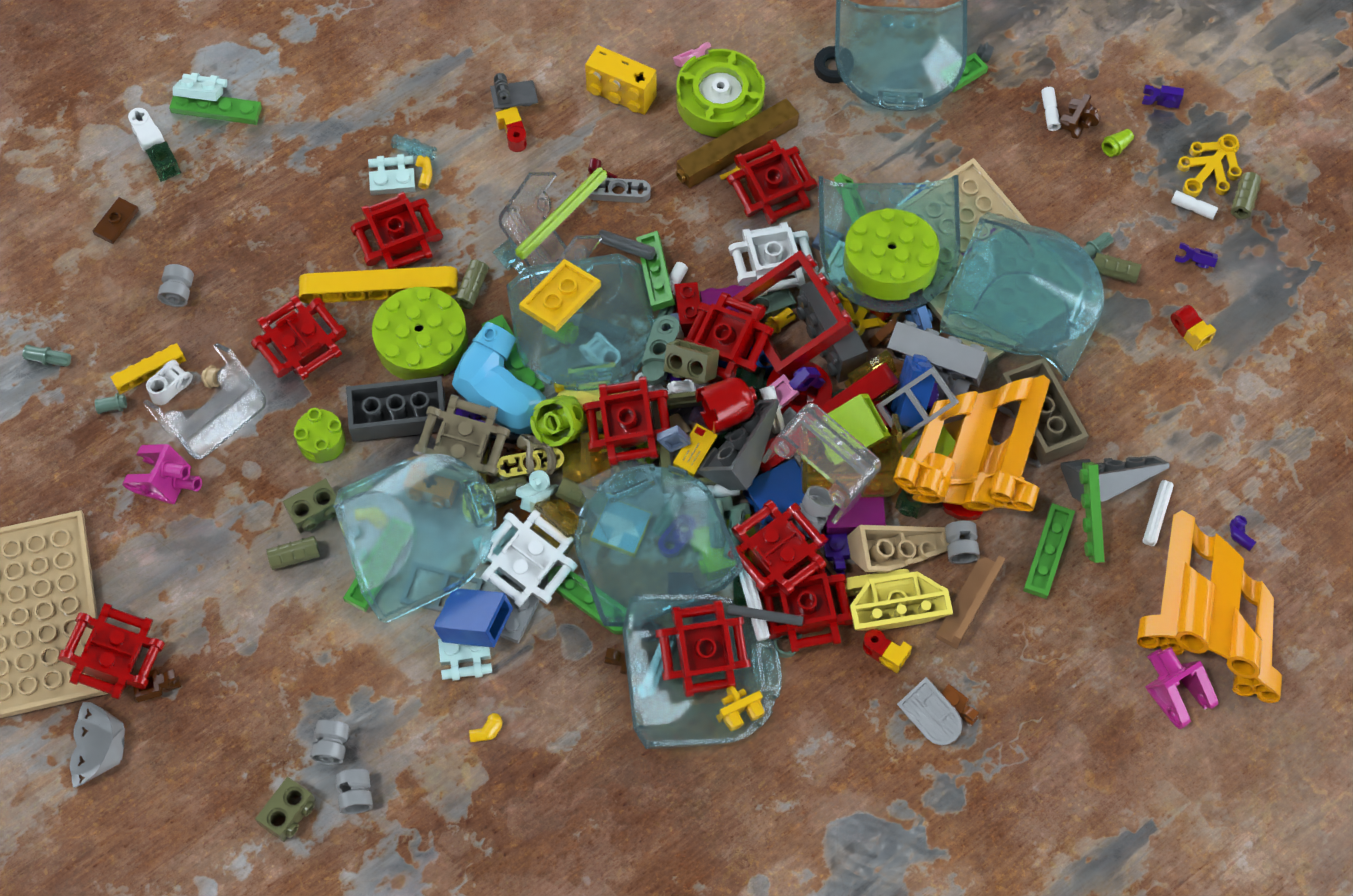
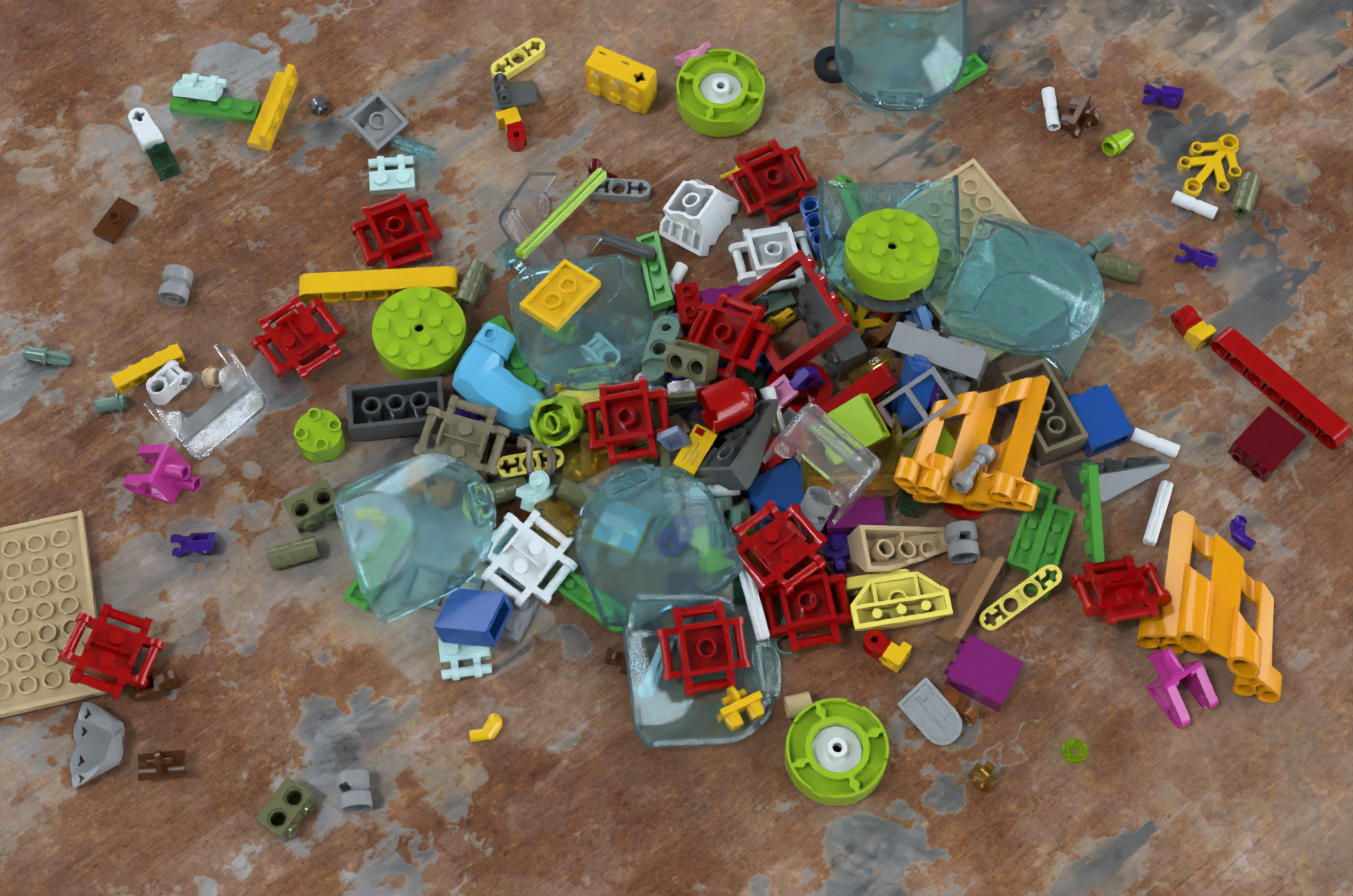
light grey wheel [310,720,350,764] -> none
yellow arm [415,155,433,190] -> none
pearl gold brick [675,98,799,189] -> none
dark grey bar [728,604,804,626] -> none
none -> reddish brown hips [138,749,186,781]
none -> dark purple plate [170,532,216,556]
none -> yellow fence [247,64,298,152]
none -> dark grey plate [309,95,330,115]
none -> light grey plate [344,91,409,153]
none -> light yellow beam [491,38,546,81]
none -> white slope [659,179,739,256]
none -> tan beam [783,691,812,719]
none -> lime piece [784,698,889,806]
none -> blue beam [800,196,834,259]
none -> magenta brick [943,635,1024,712]
none -> light grey piece [952,444,996,493]
none -> pearl gold plate [968,761,997,793]
none -> light yellow beam [979,564,1062,631]
none -> bright green plate [1005,479,1057,574]
none -> clear neon green plate [1062,738,1088,764]
none -> blue brick [1067,384,1134,458]
none -> red brick [1069,555,1172,625]
none -> white piece [1130,427,1181,458]
none -> red beam [1210,327,1352,450]
none -> dark red panel [1228,406,1307,482]

